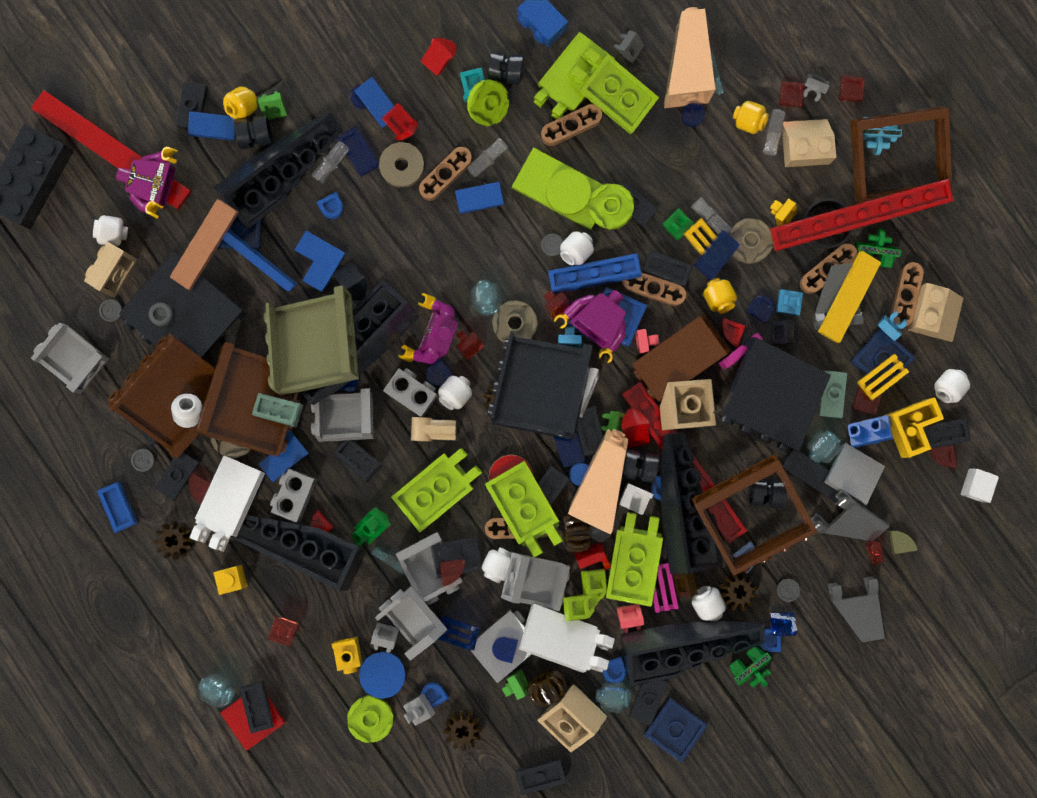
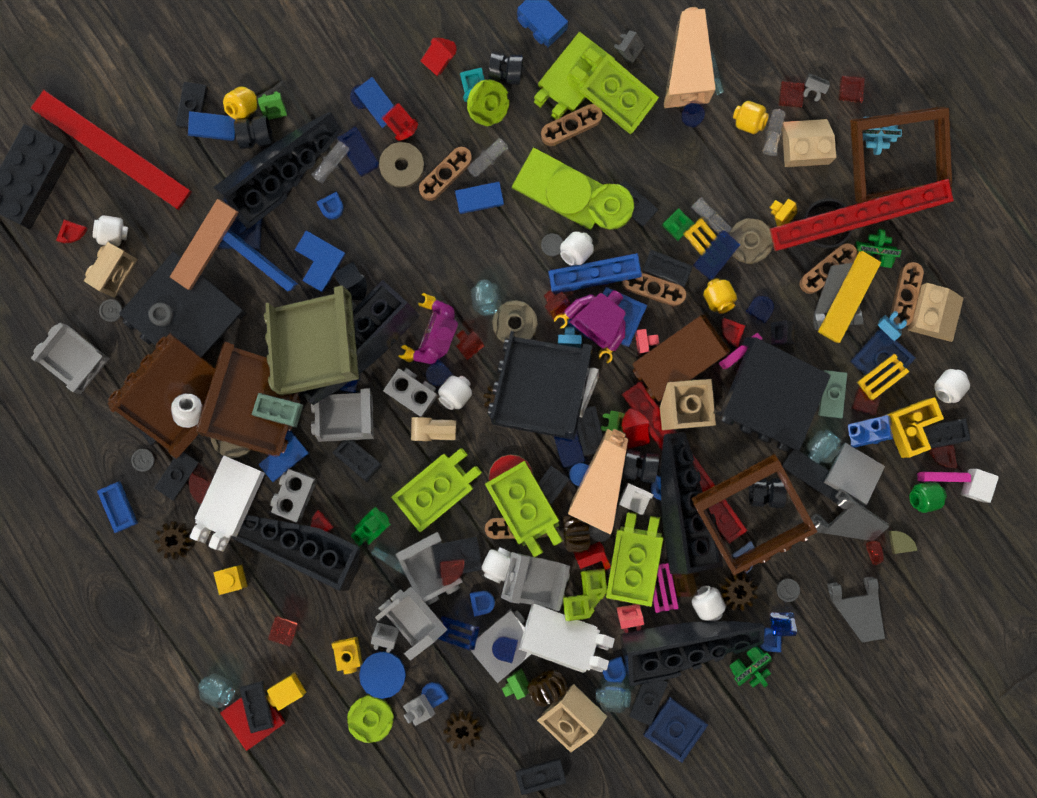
magenta torso [116,147,178,219] -> none
dark azure tile [776,289,803,316] -> none
none -> red tile [56,220,88,243]
none -> yellow brick [267,673,307,711]
none -> blue tile [470,590,495,616]
none -> green head [909,481,947,513]
none -> dark pink tile [917,472,971,482]

